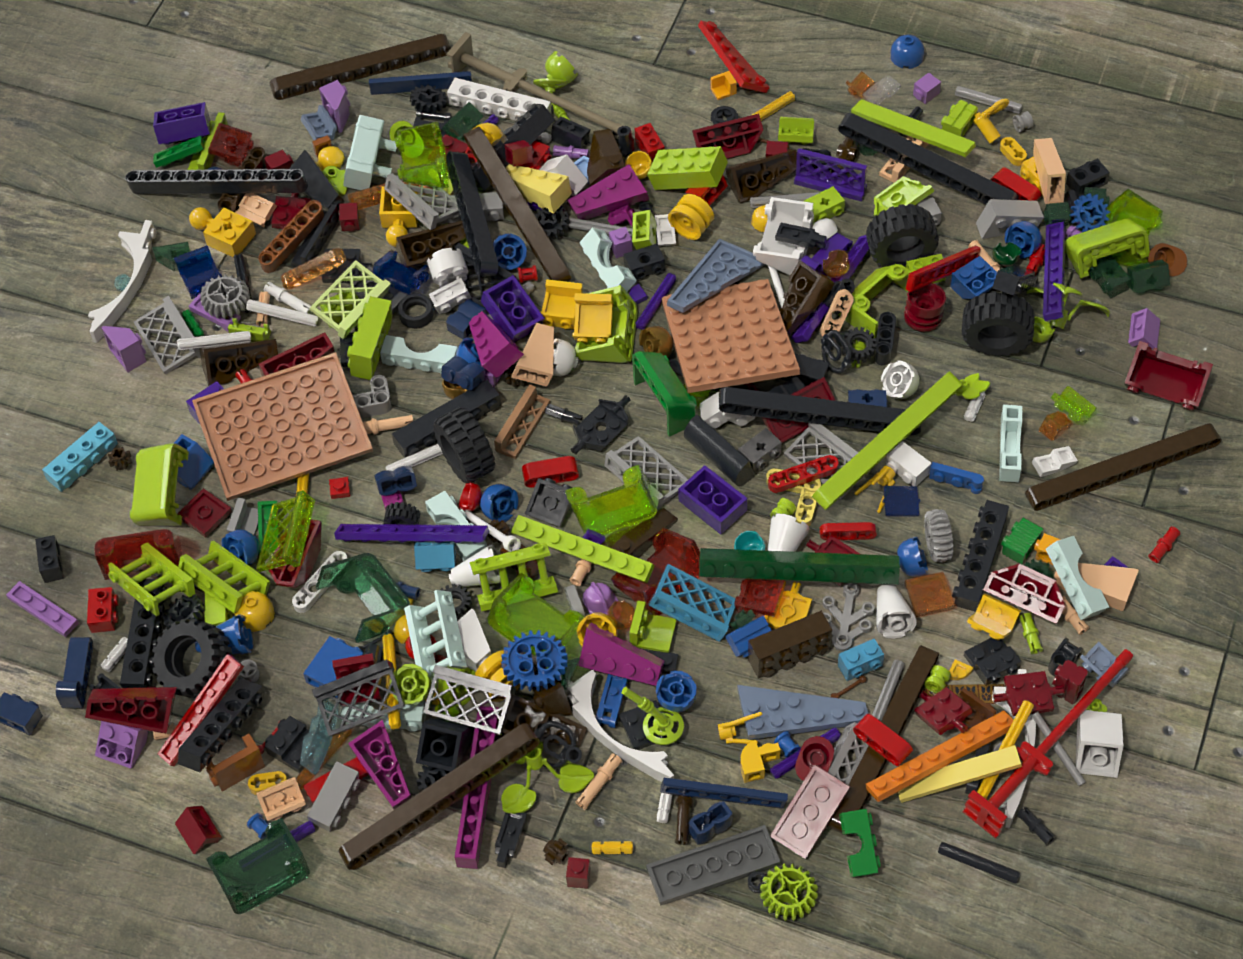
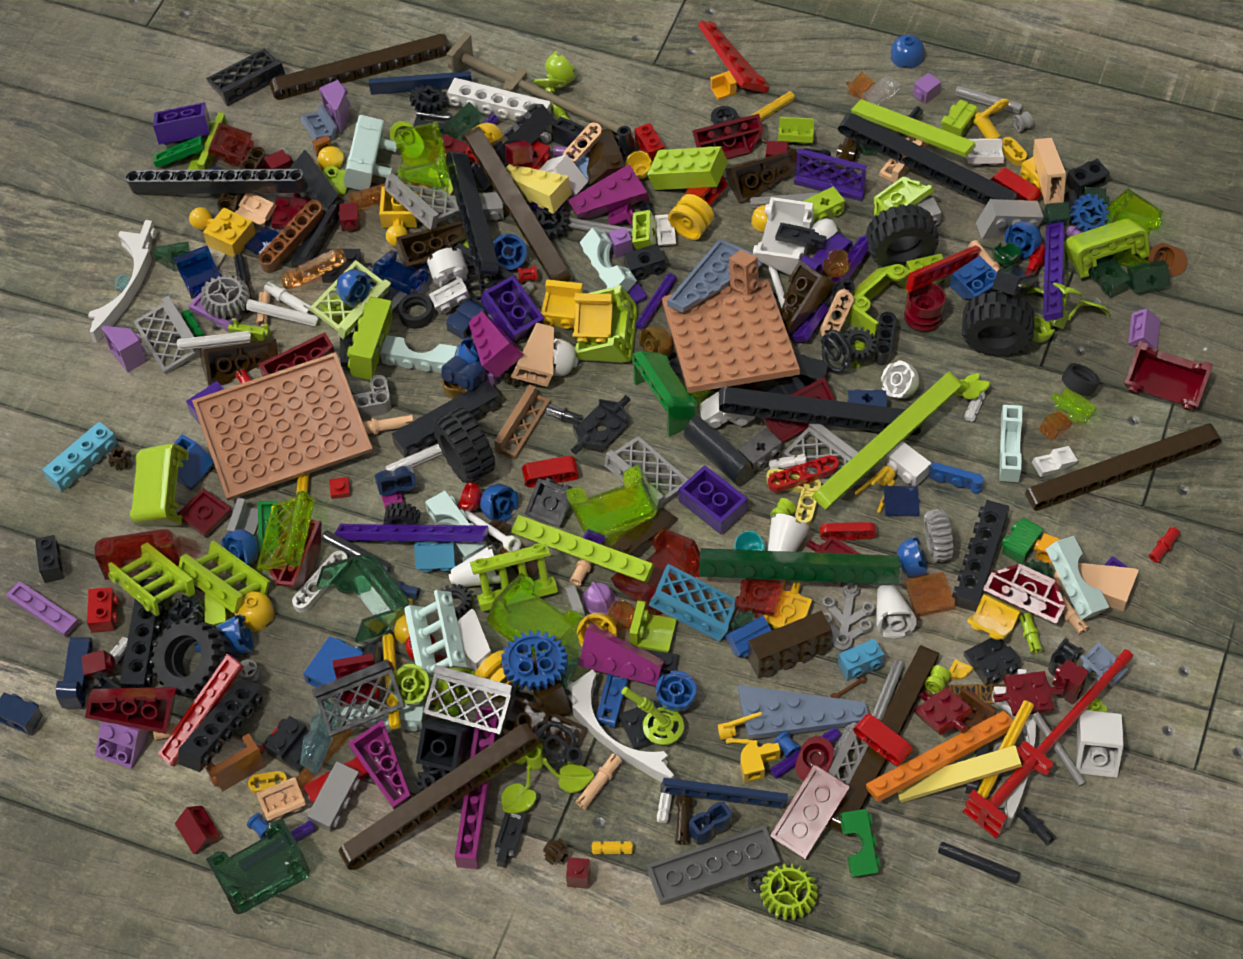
none -> dark red brick [82,650,116,679]
none -> black fence [206,48,286,106]
none -> clear blue piece [244,227,279,255]
none -> black axle [321,530,392,574]
none -> blue cylinder [336,269,372,307]
none -> light nougat beam [563,123,602,165]
none -> nougat brick [729,250,759,296]
none -> white axle [769,454,807,470]
none -> white bracket [967,139,1004,165]
none -> black tyre [1062,363,1100,396]

